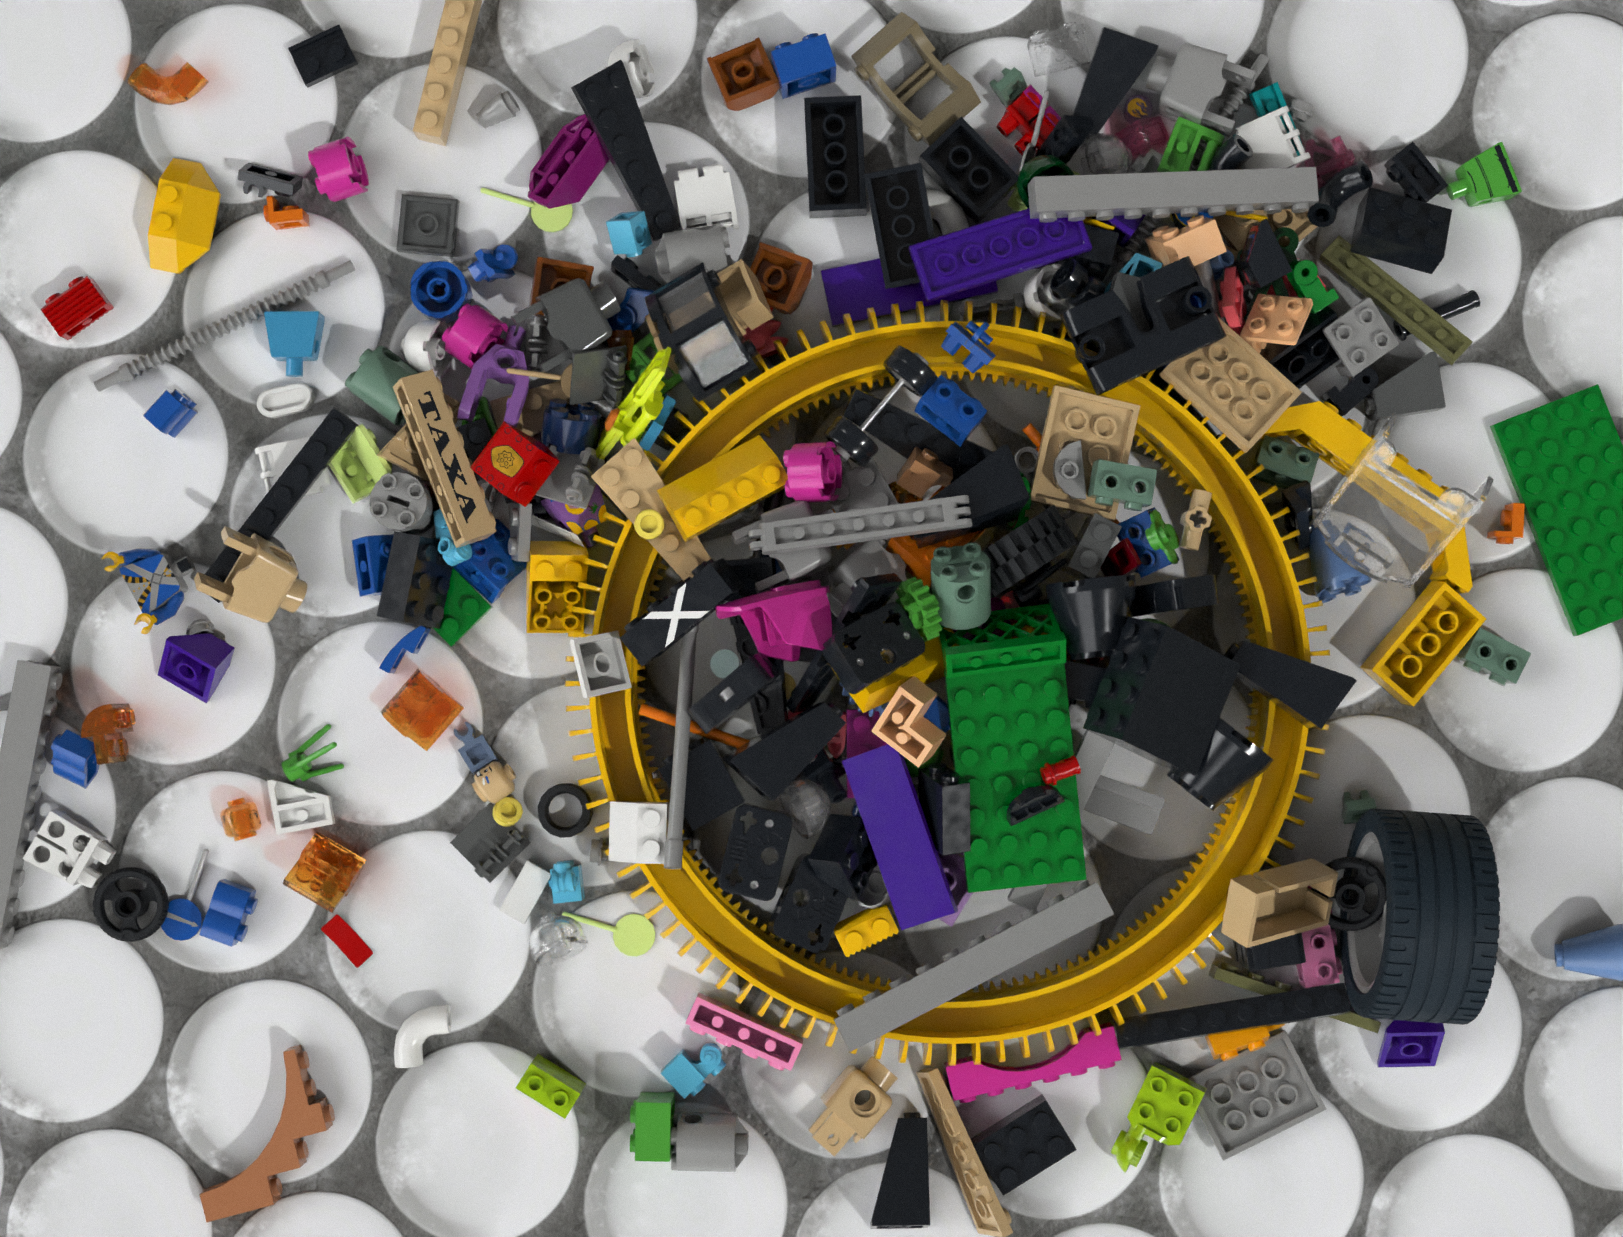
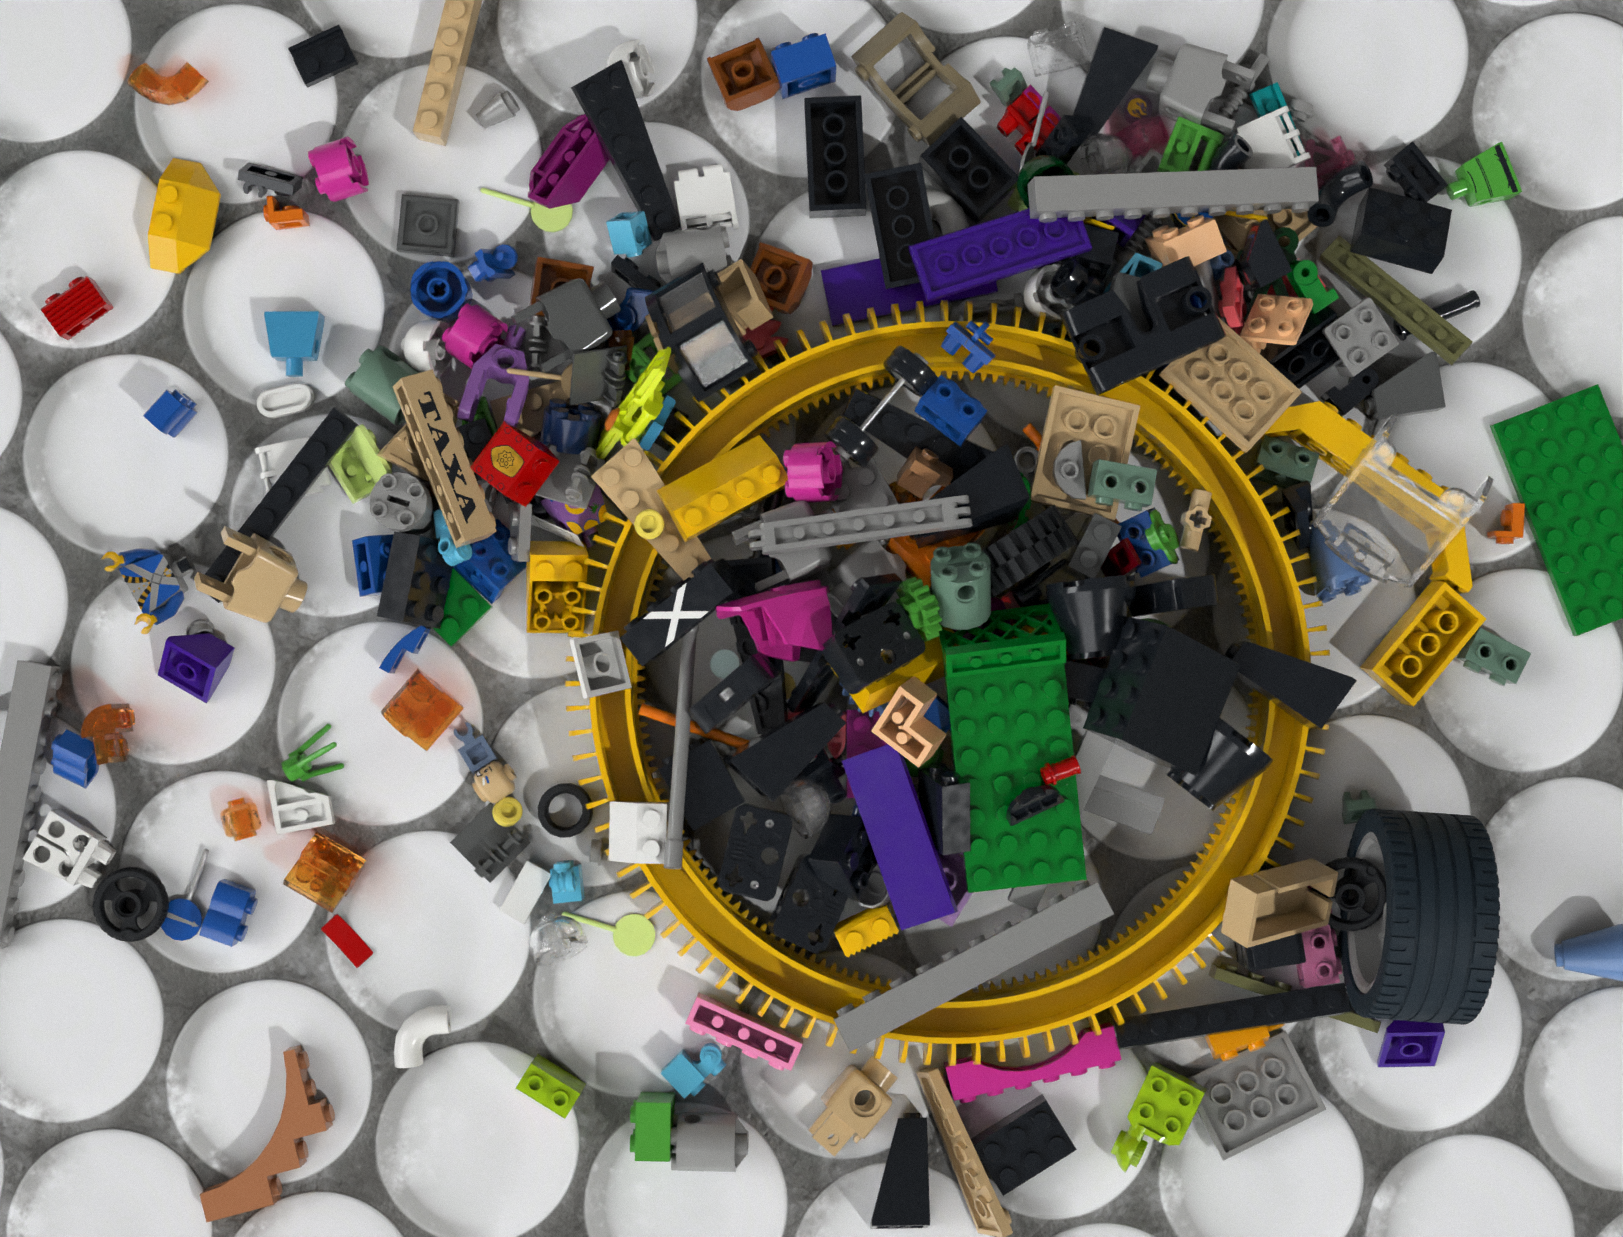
light grey hose [94,260,355,392] -> none

